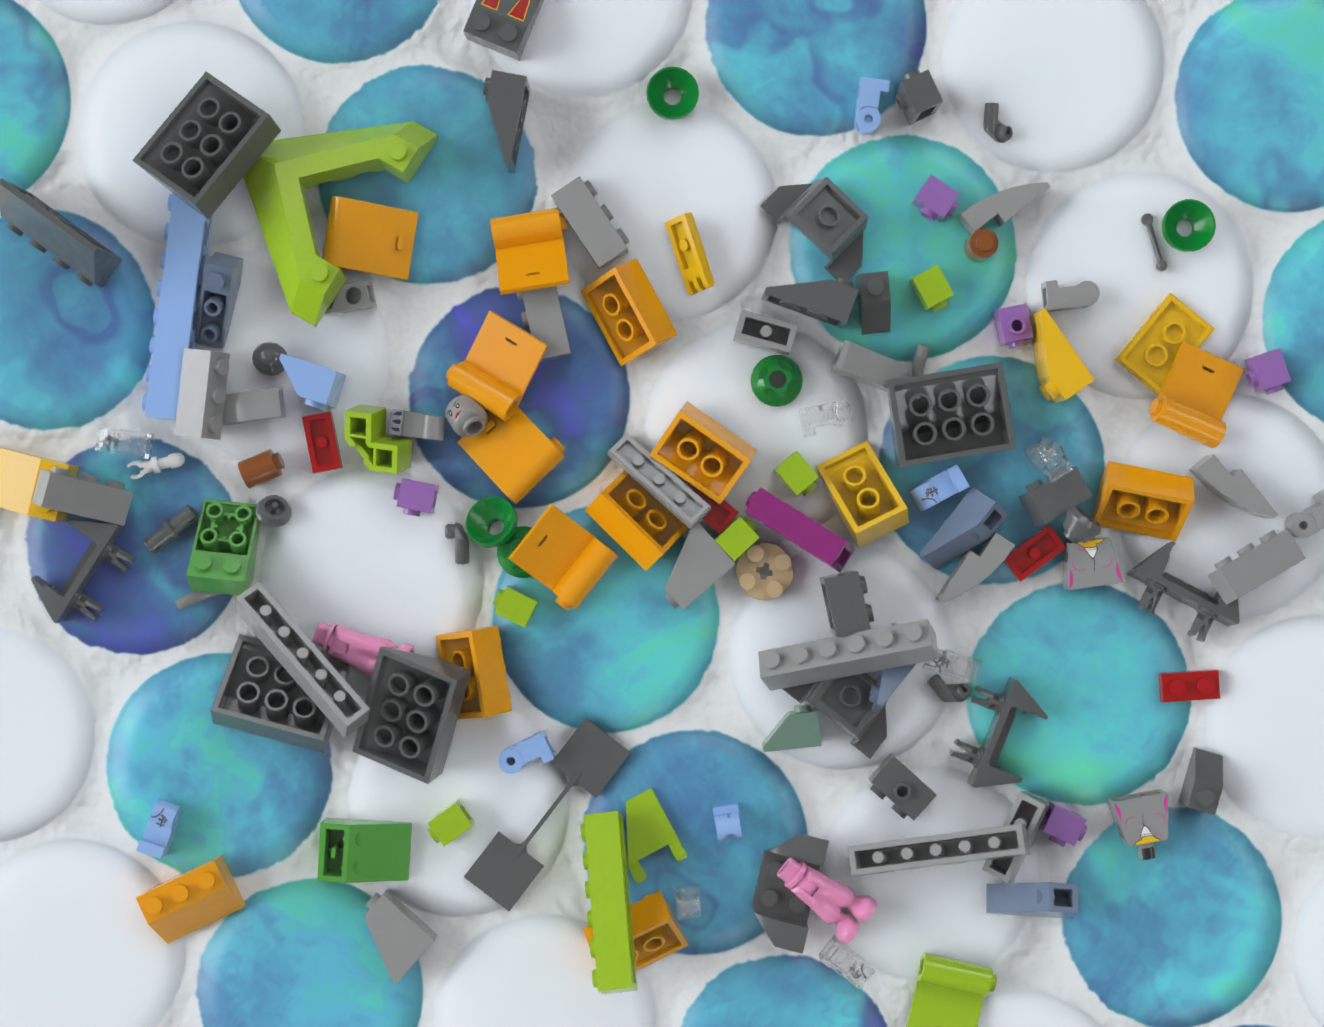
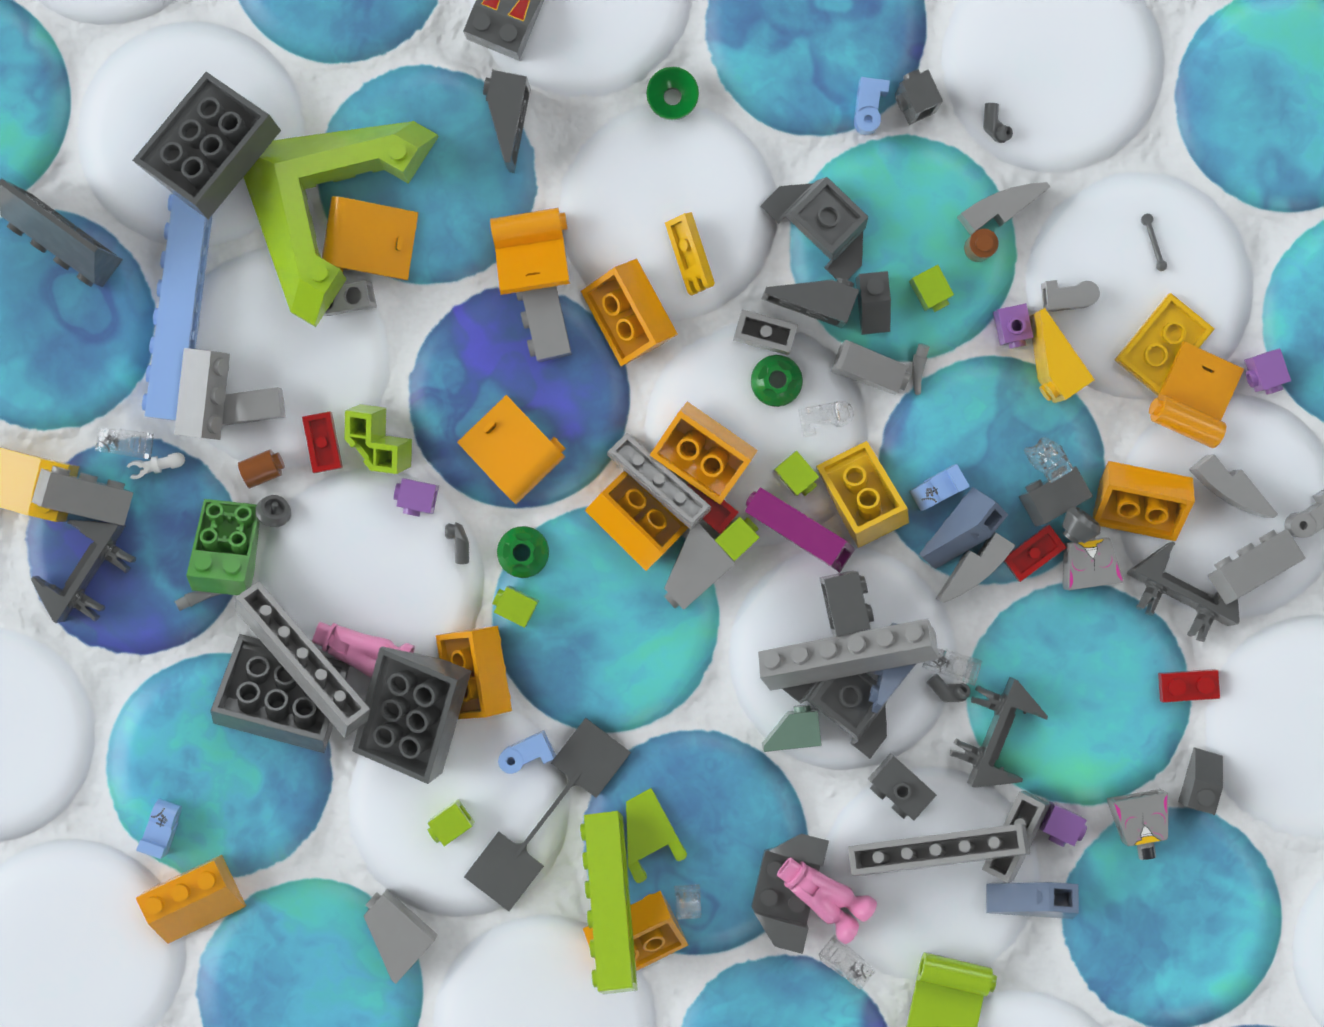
dark grey pin [143,504,200,554] -> none
sand blue slope [195,252,243,349] -> none
dark grey hat [252,342,287,376] -> none
light blue slope [279,353,346,411] -> none
bright green slope [317,818,412,883] -> none
light grey leg [389,409,447,441] -> none
light grey head [445,395,488,437] -> none
light orange door [446,310,549,421] -> none
green piece [465,496,518,548] -> none
light orange door [509,504,619,611] -> none
light grey brick [551,176,630,271] -> none
light blue leg [712,802,742,841] -> none
tan plate [736,543,793,600] -> none
dark grey slope [887,362,1016,467] -> none
medium lavender brick [912,175,960,222] -> none
green piece [1161,199,1216,252] -> none

